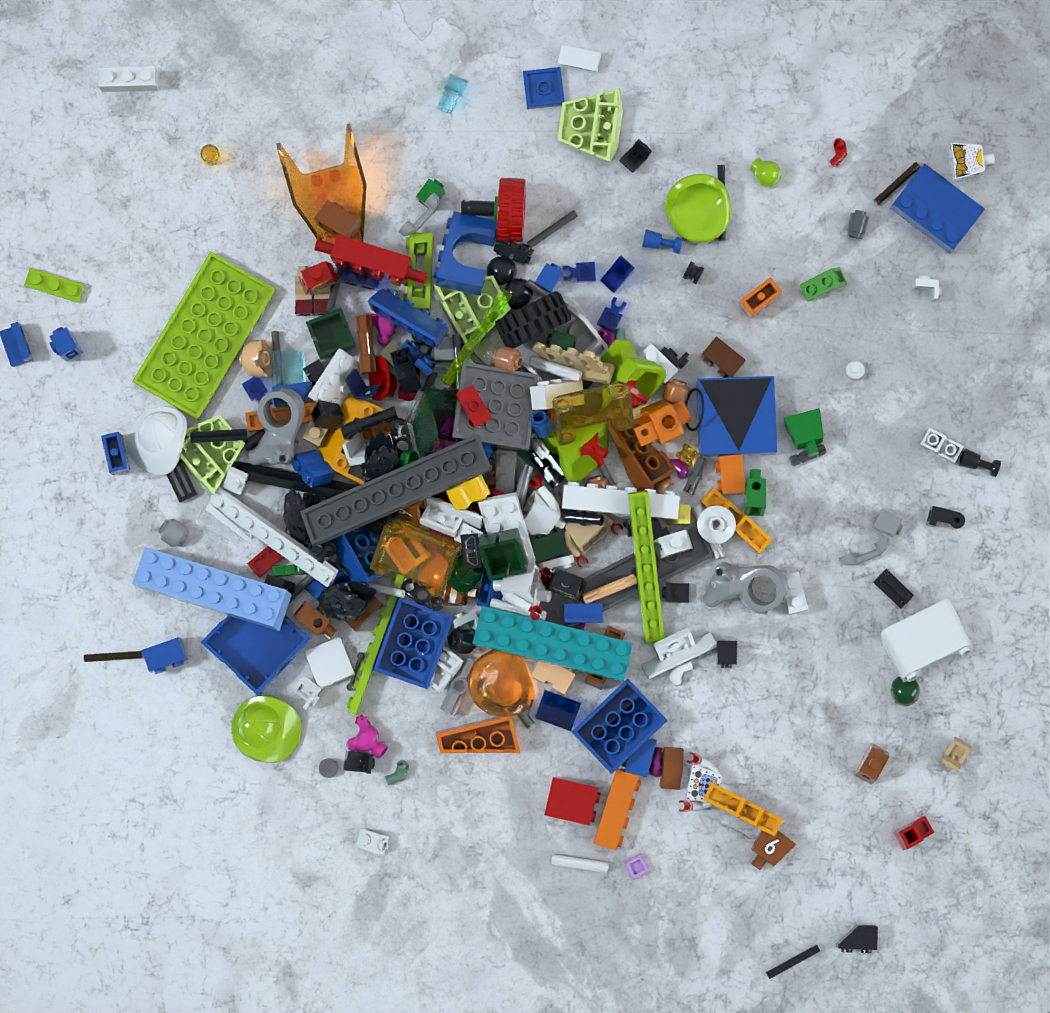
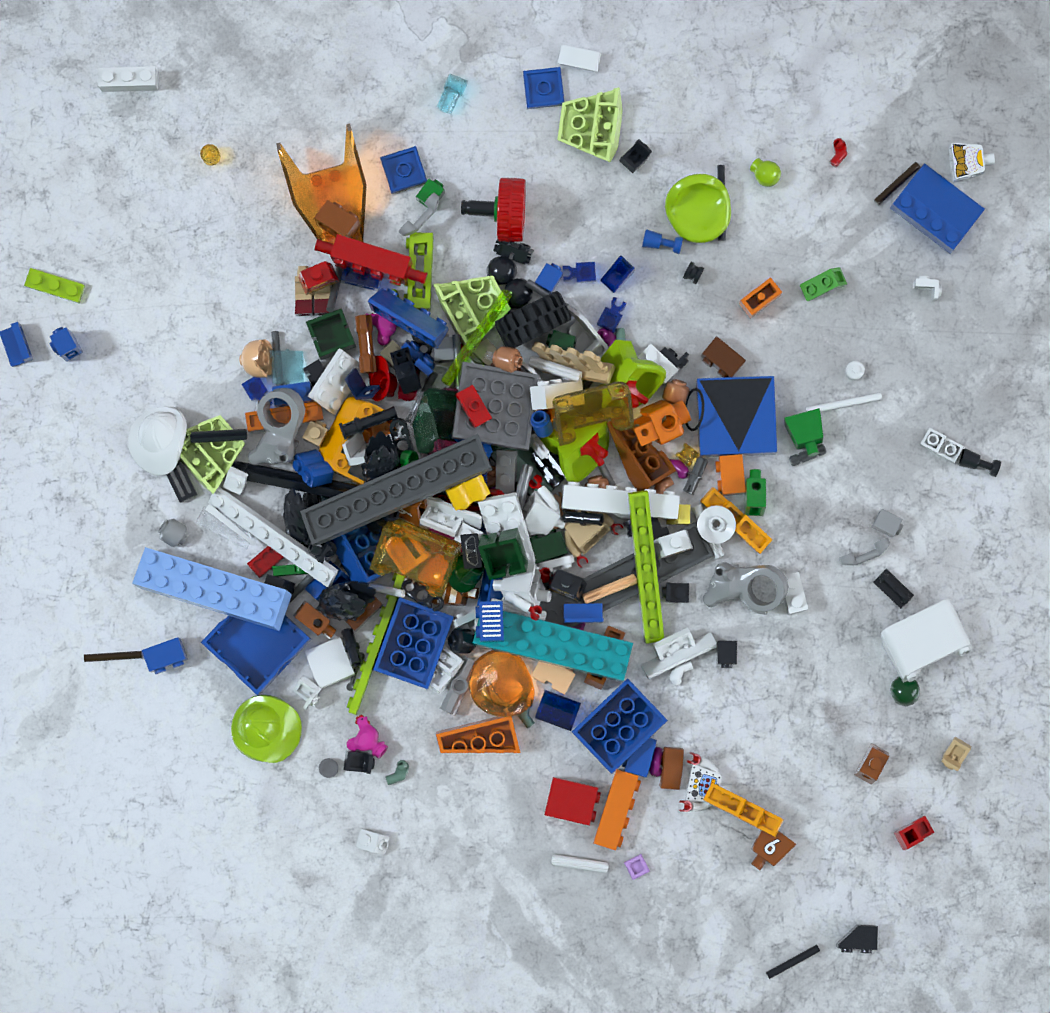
blue brick [101,432,130,475] -> none
lime plate [132,251,276,421] -> none
black pin [243,430,264,451] -> none
black brick [311,400,343,430] -> none
blue arch [433,211,497,296] -> none
magenta arm [440,417,454,436] -> none
dark grey bar [527,210,578,248] -> none
dark grey brick [846,210,869,239] -> none
black leg [926,506,965,530] -> none
none -> black pin [341,628,363,667]
none -> blue tile [380,146,427,194]
none -> blue brick [475,601,504,642]
none -> white bar [805,392,882,412]

